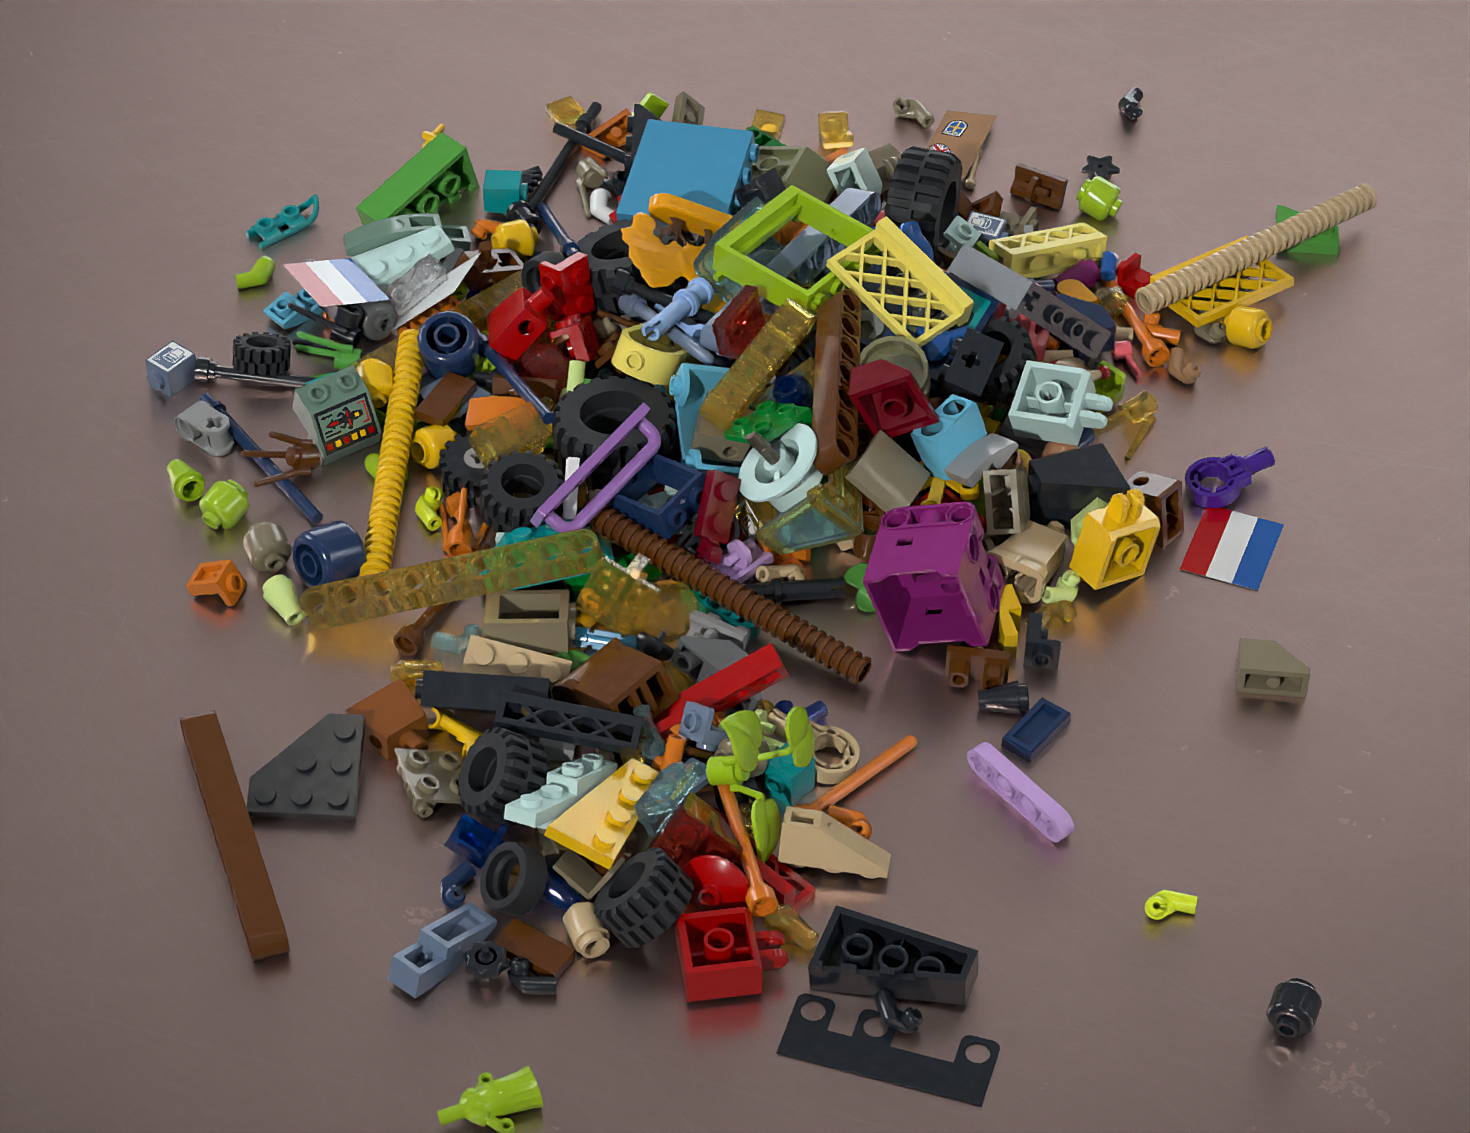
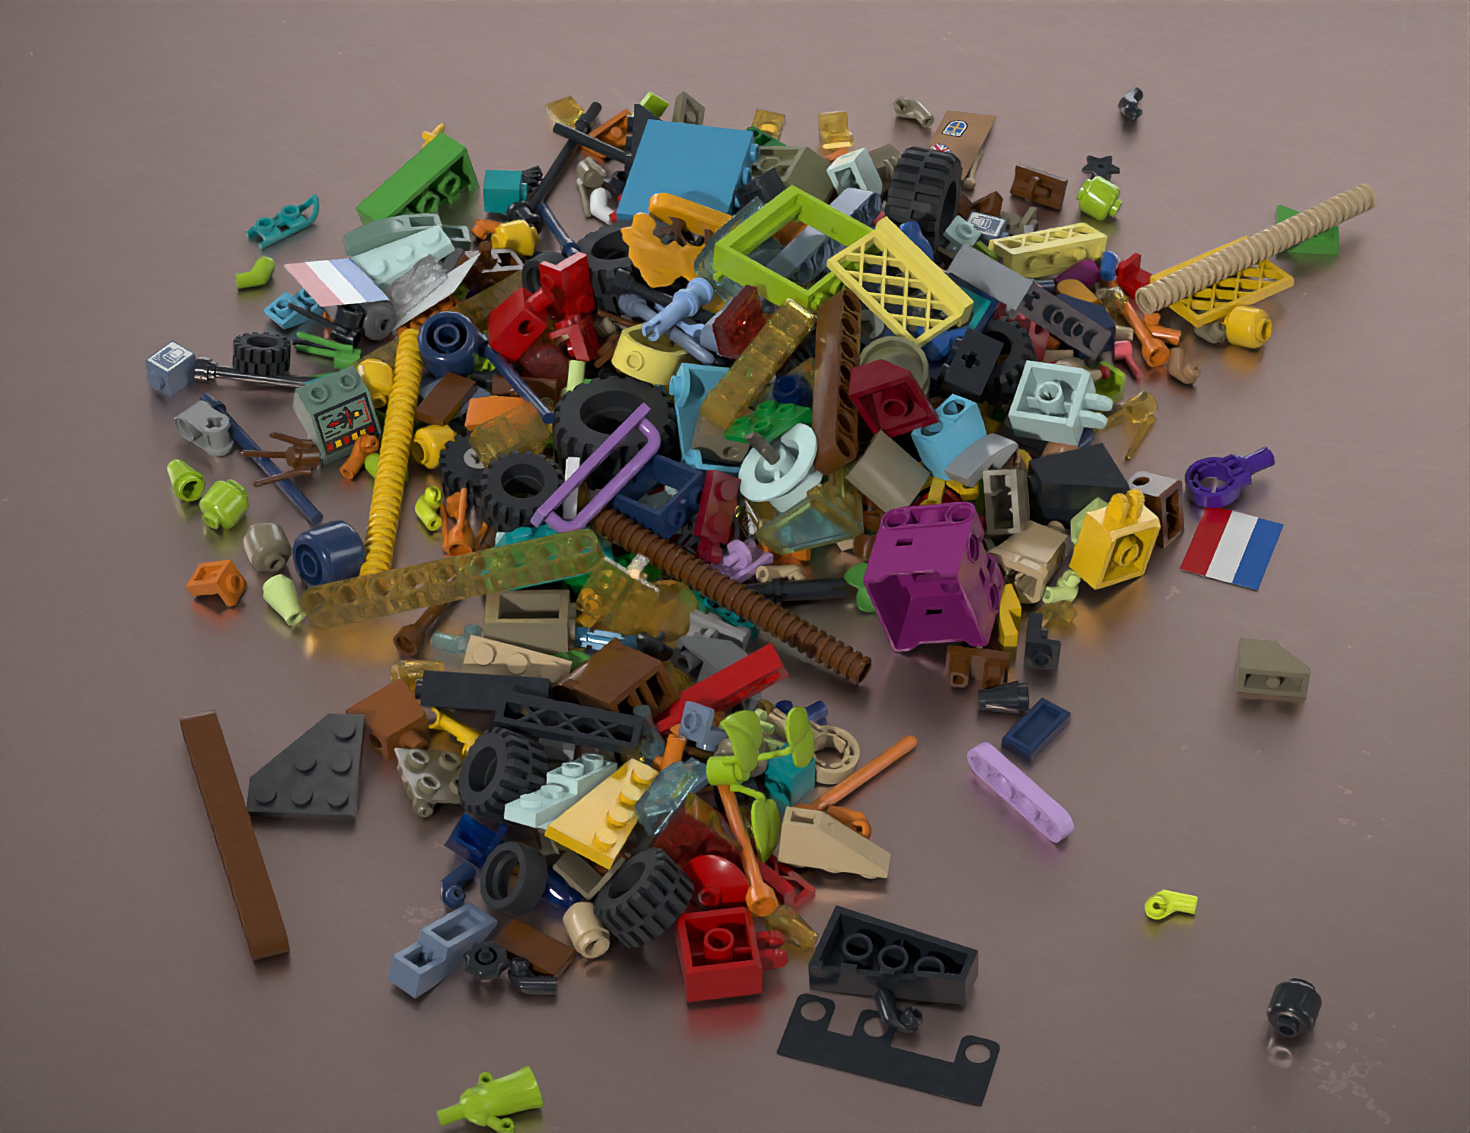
none -> orange arm [340,434,379,479]

